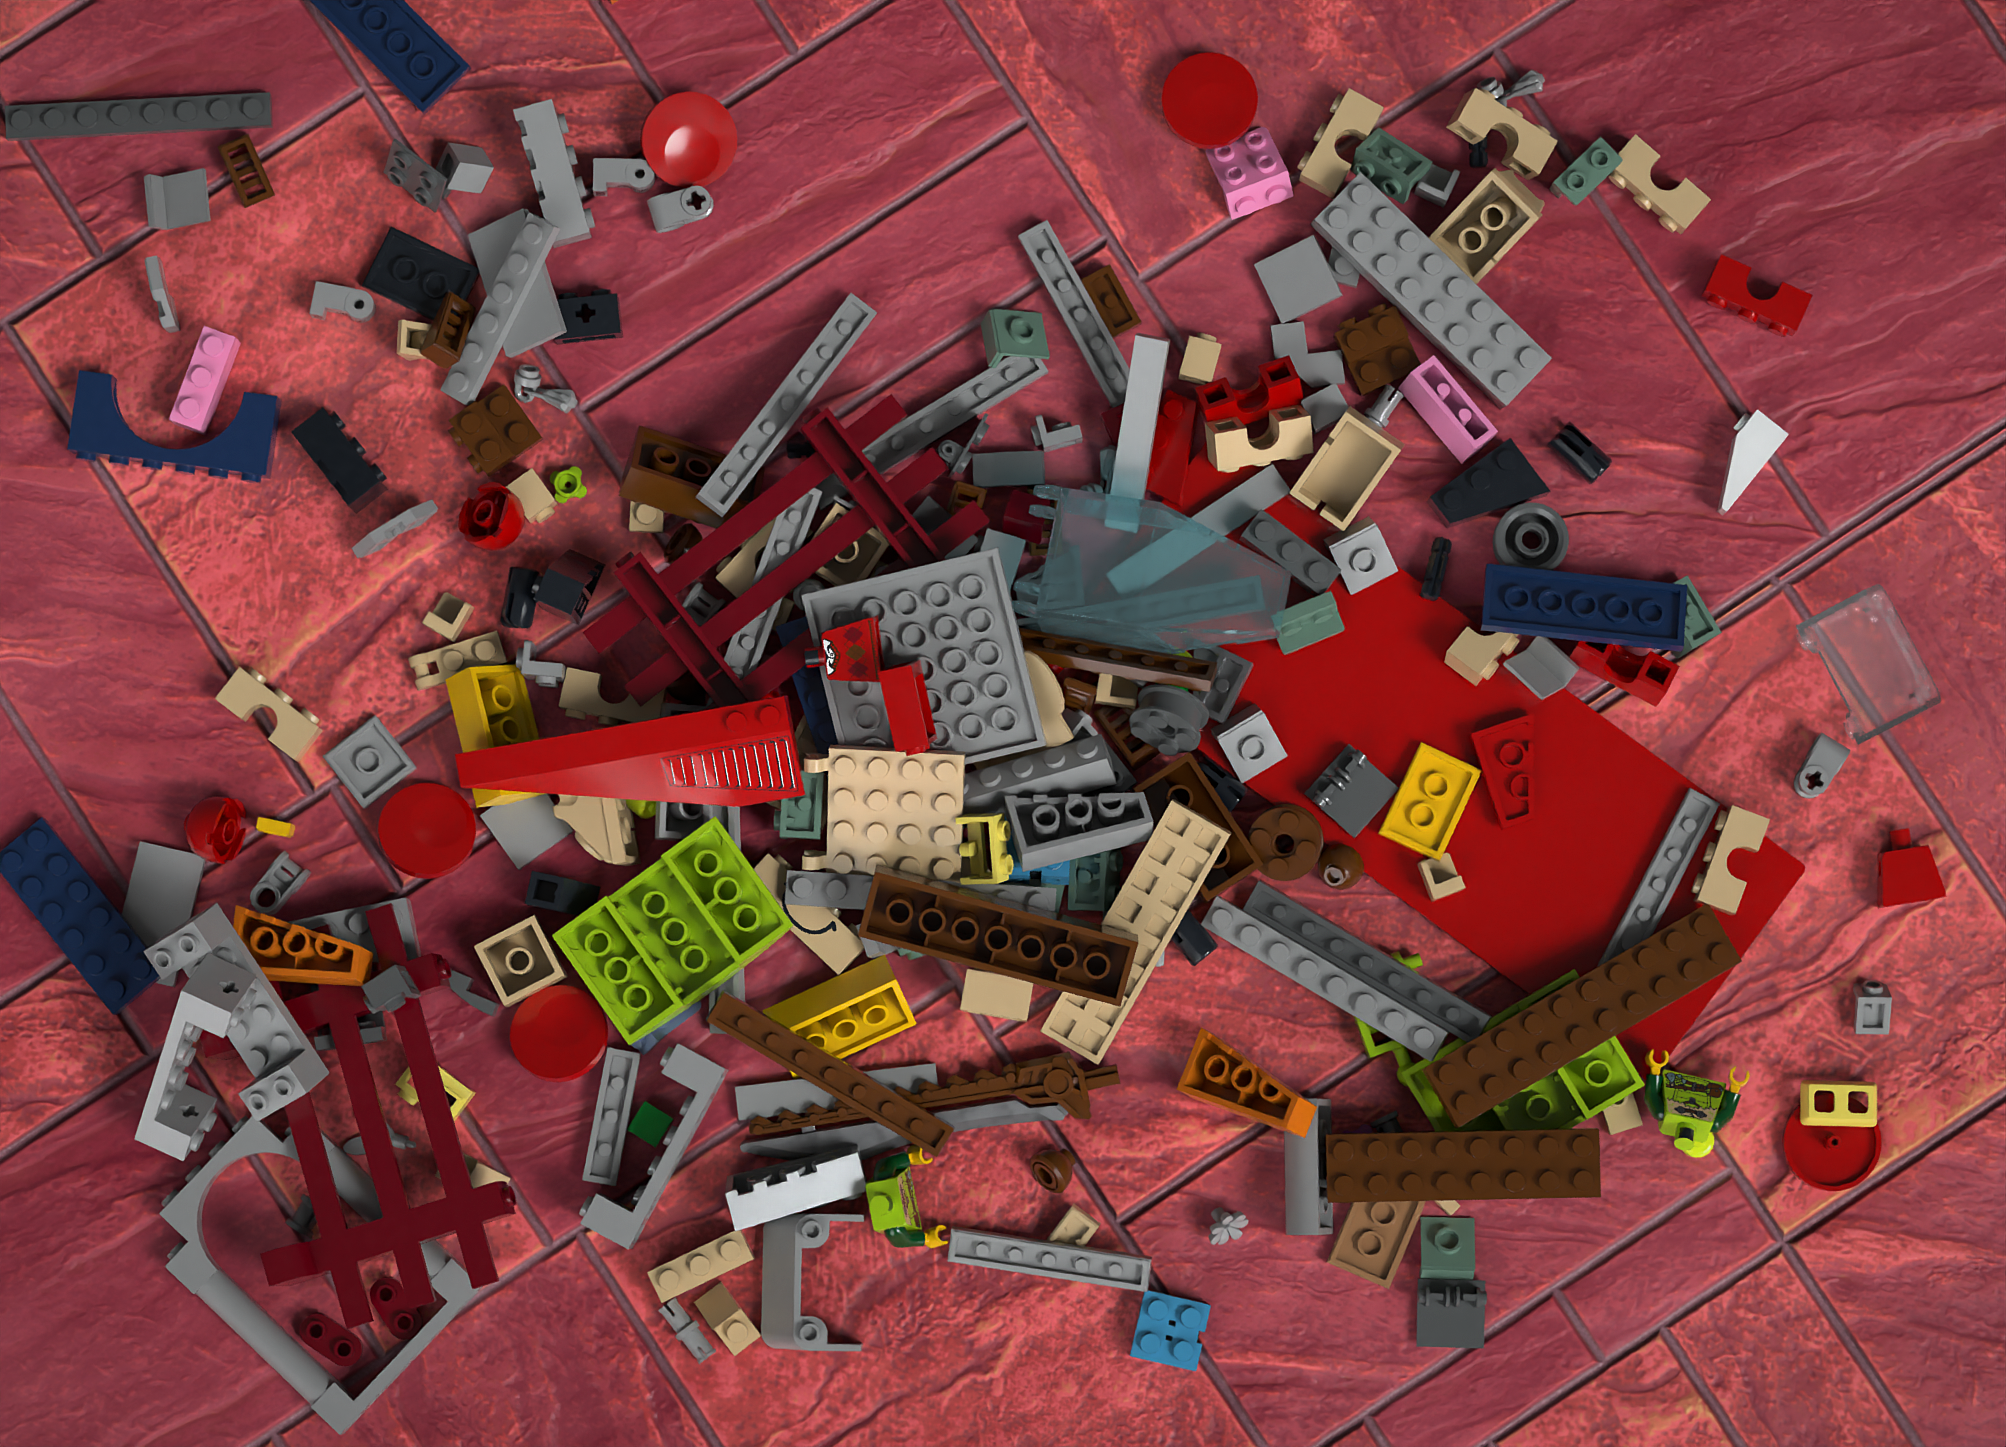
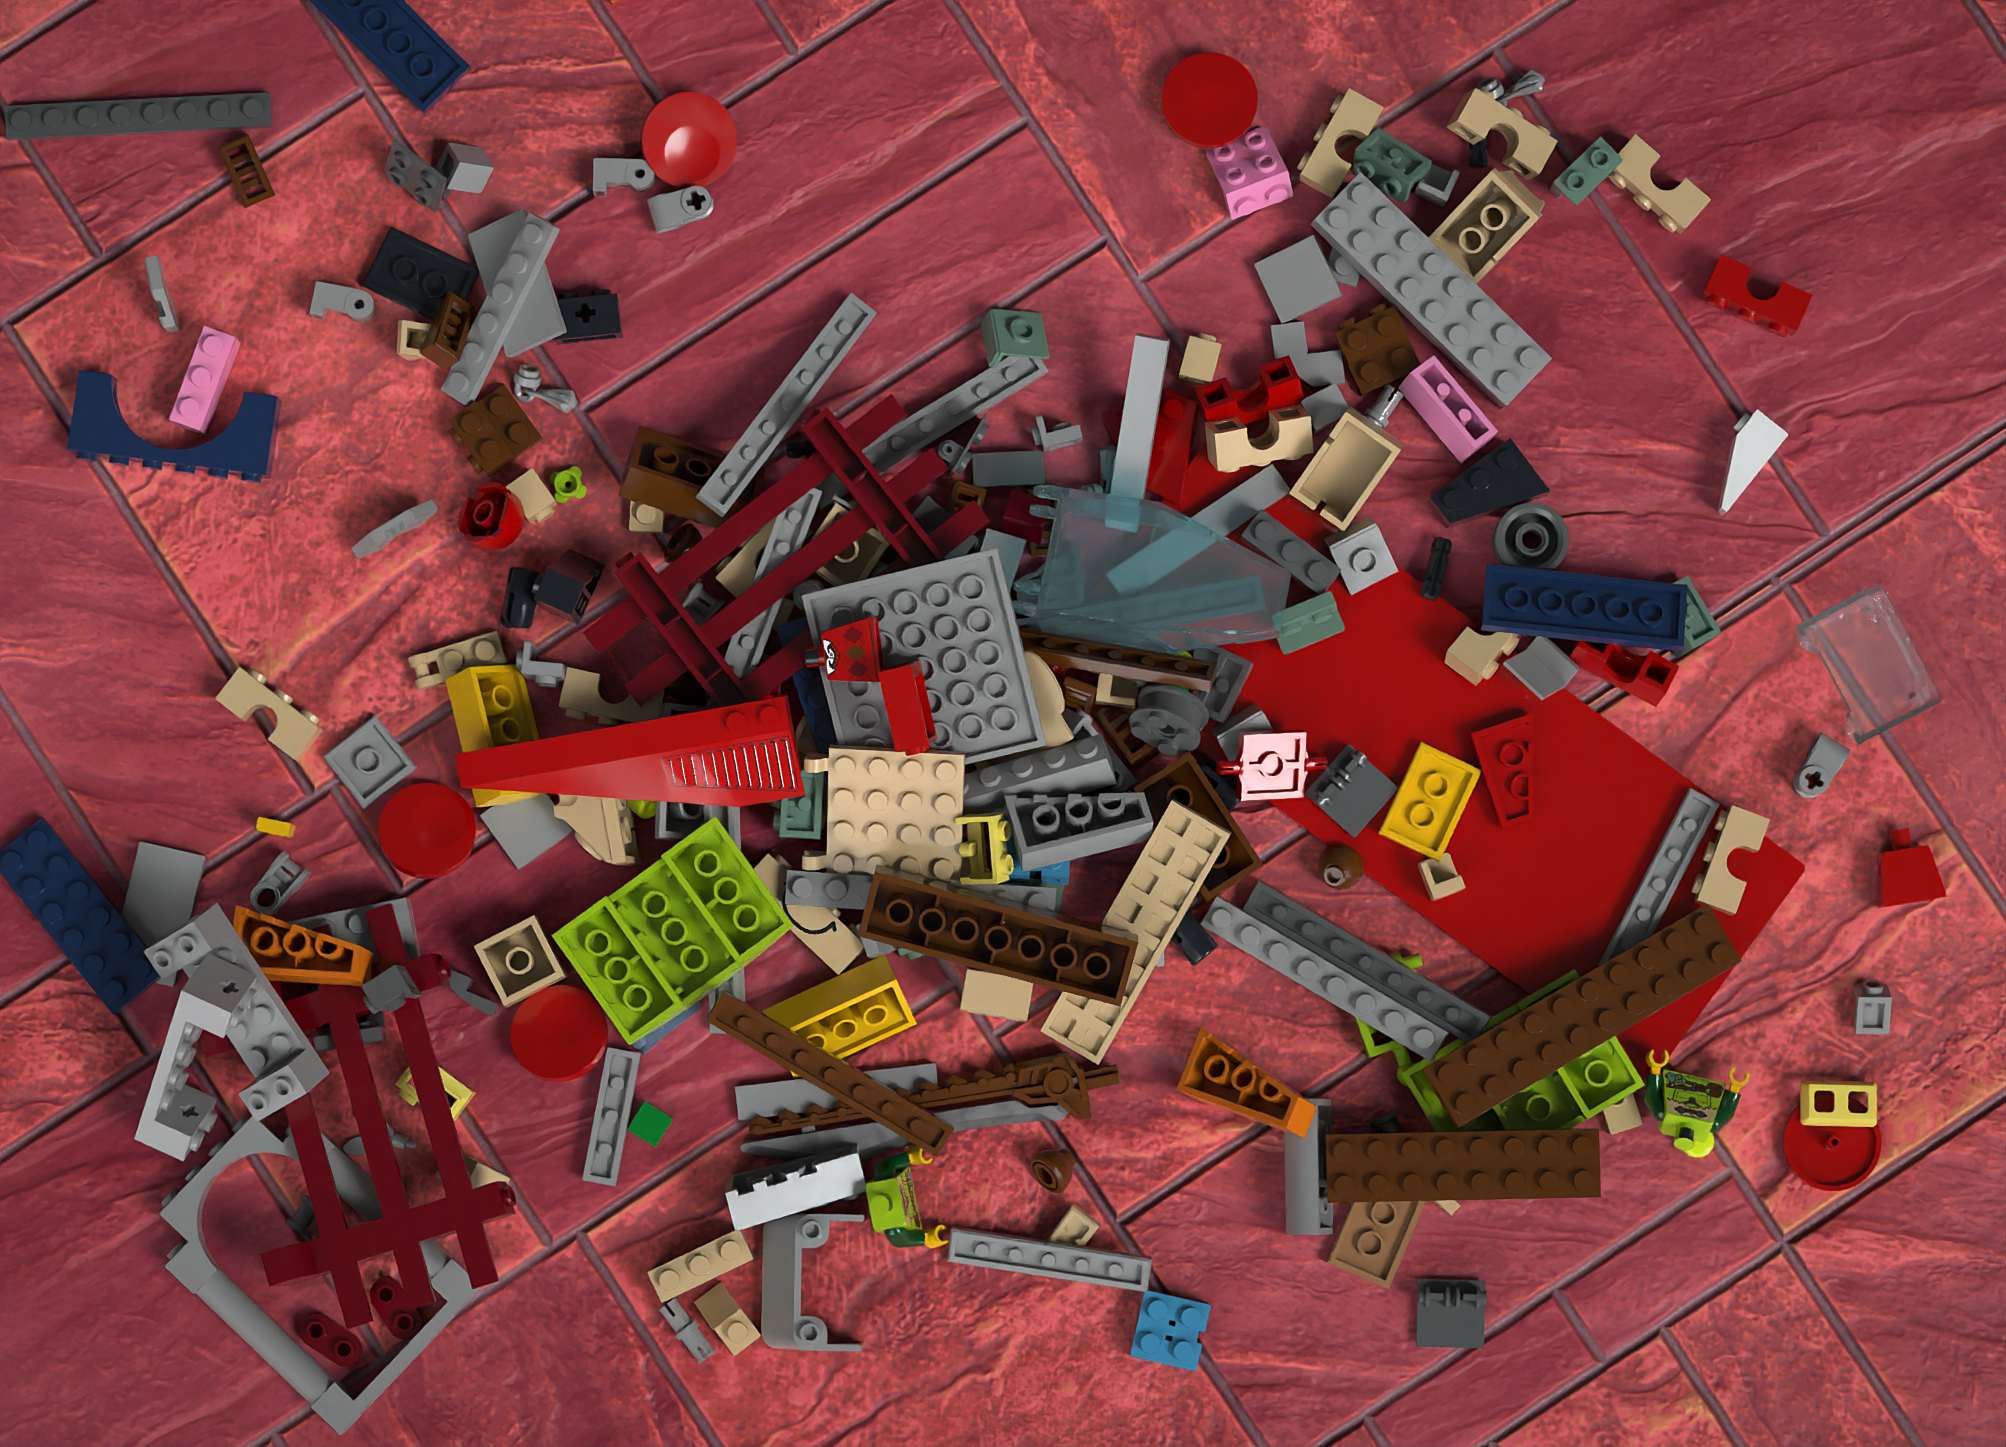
light grey piece [144,168,211,230] -> none
red cylinder [184,796,247,864] -> none
black wedge [291,407,388,514] -> none
tan panel [422,592,474,643] -> none
light grey wedge [513,99,596,248] -> none
black slope [525,871,601,916] -> none
light grey plate [579,1043,729,1249] -> none
light grey plate [1018,220,1130,408] -> none
sand green bracket [1068,847,1123,911] -> none
reddish brown plate [1081,264,1142,339] -> none
light grey plant [1208,1207,1248,1245] -> none
reddish brown wheel [1247,804,1324,881] -> none
sand green piece [1419,1217,1475,1280] -> none
black arm [1547,422,1612,484] -> none
none -> plate [1216,729,1328,801]

